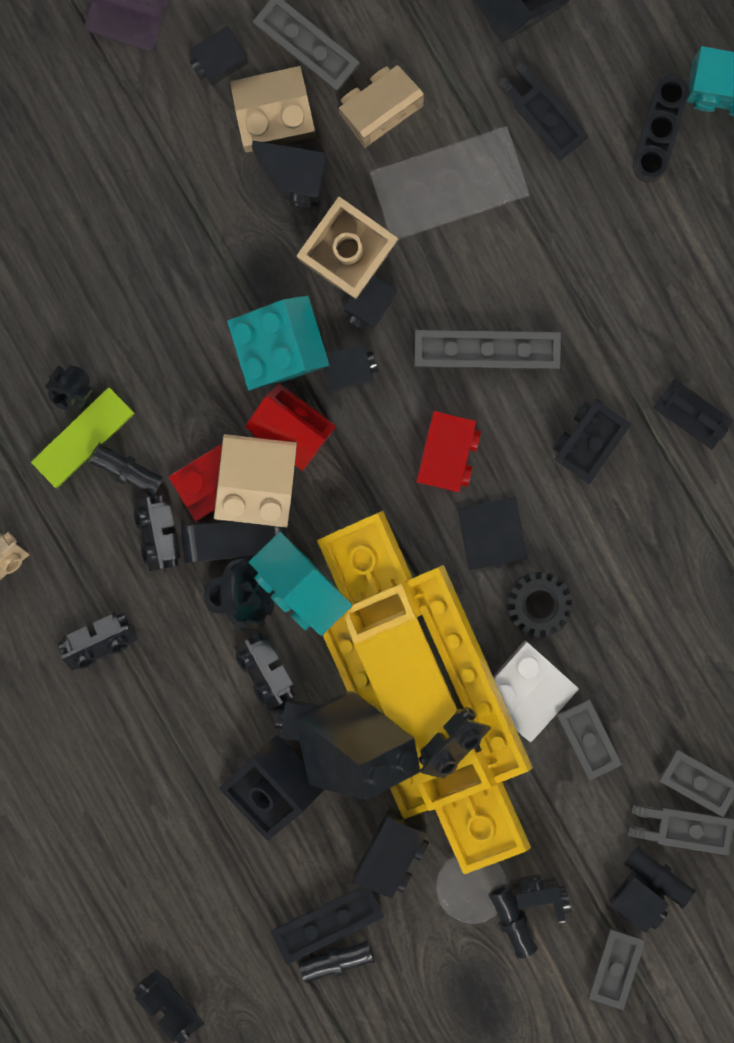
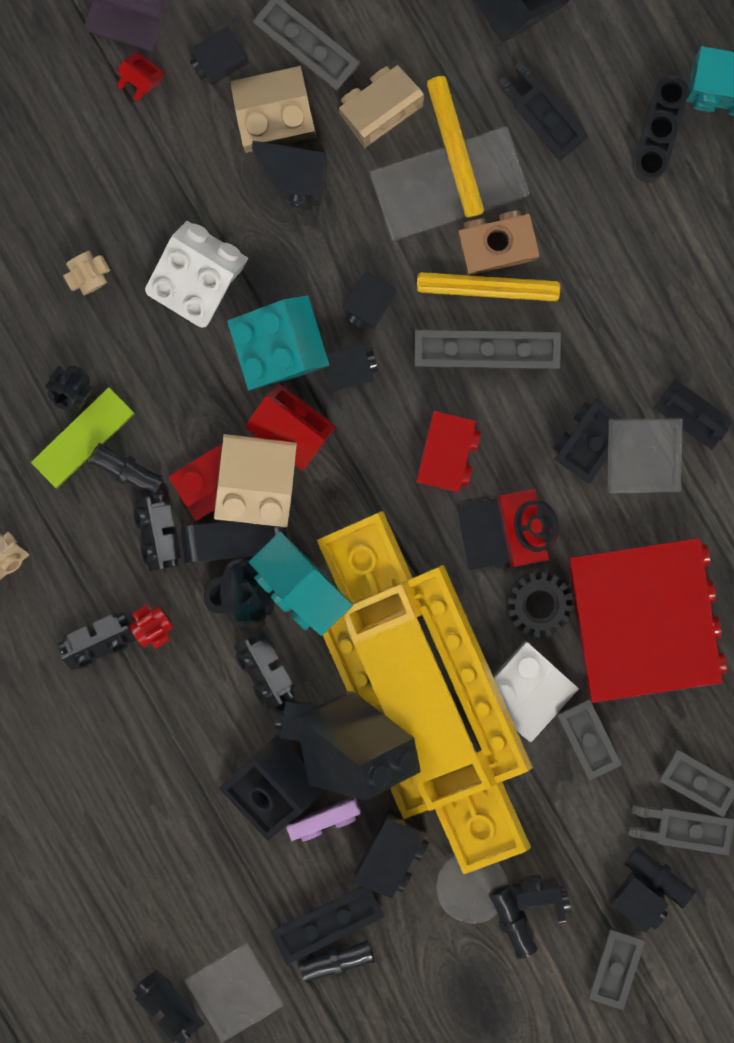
tan slope [297,197,399,299] -> none
black hinge [418,706,491,779] -> none
none -> tan gear [63,251,110,296]
none -> red tile [117,52,166,101]
none -> red gear [129,604,174,649]
none -> white bracket [145,221,248,328]
none -> clear tile [185,942,284,1043]
none -> lavender plate [286,797,361,842]
none -> yellow axle [417,272,560,301]
none -> yellow axle [427,76,484,218]
none -> medium nougat brick [458,210,540,276]
none -> red piece [497,489,559,567]
none -> red panel [568,538,727,703]
none -> clear tile [607,418,683,494]

